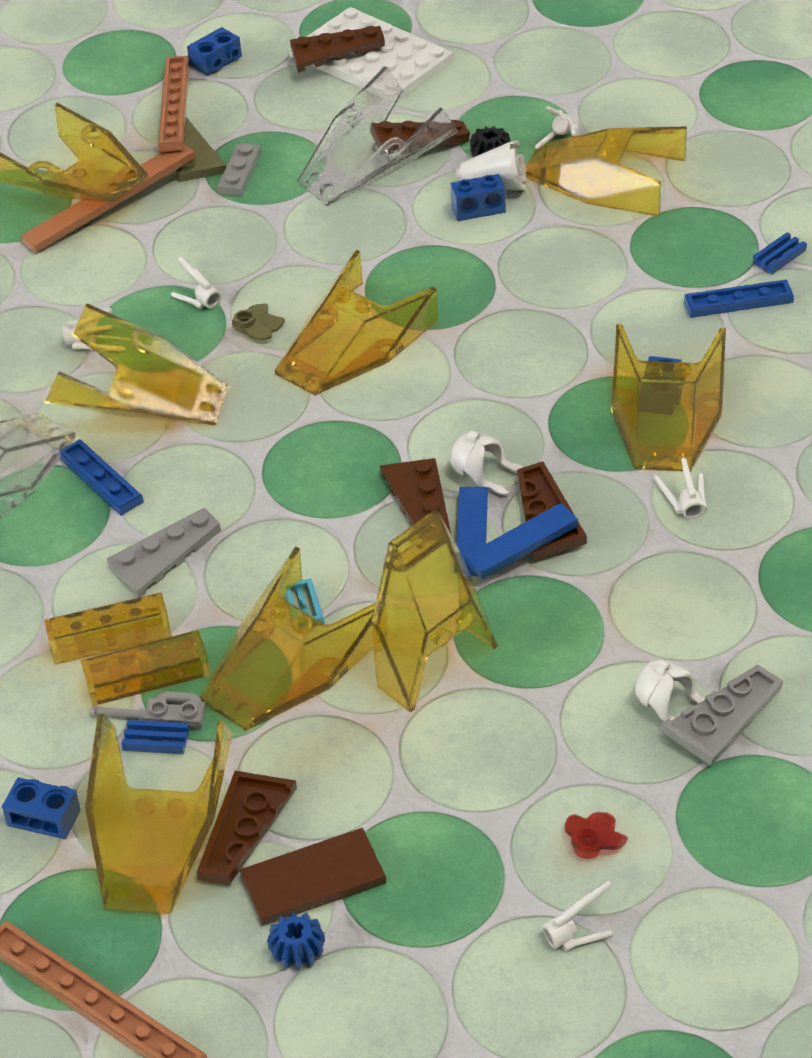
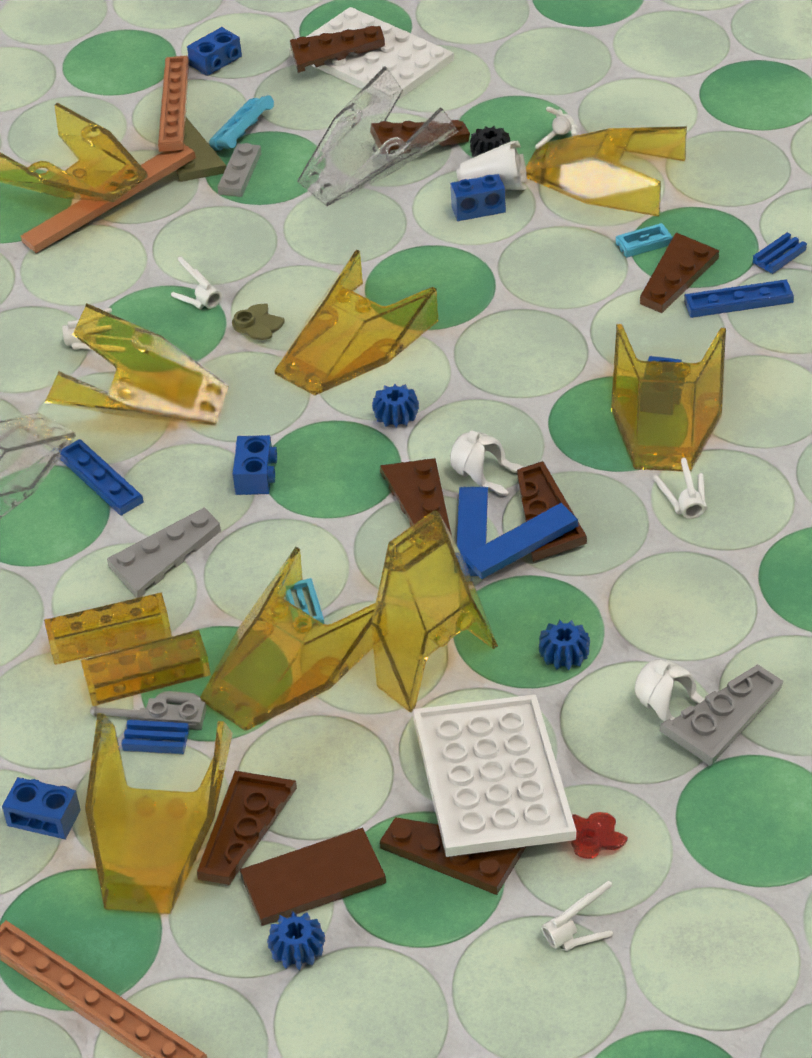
none -> medium azure plate [209,95,274,151]
none -> blue brick [233,435,277,495]
none -> blue gear [372,384,419,428]
none -> reddish brown wing [380,817,526,895]
none -> white plate [413,694,576,857]
none -> blue gear [539,619,590,670]
none -> medium azure tile [616,223,673,258]
none -> reddish brown wing [640,233,719,313]

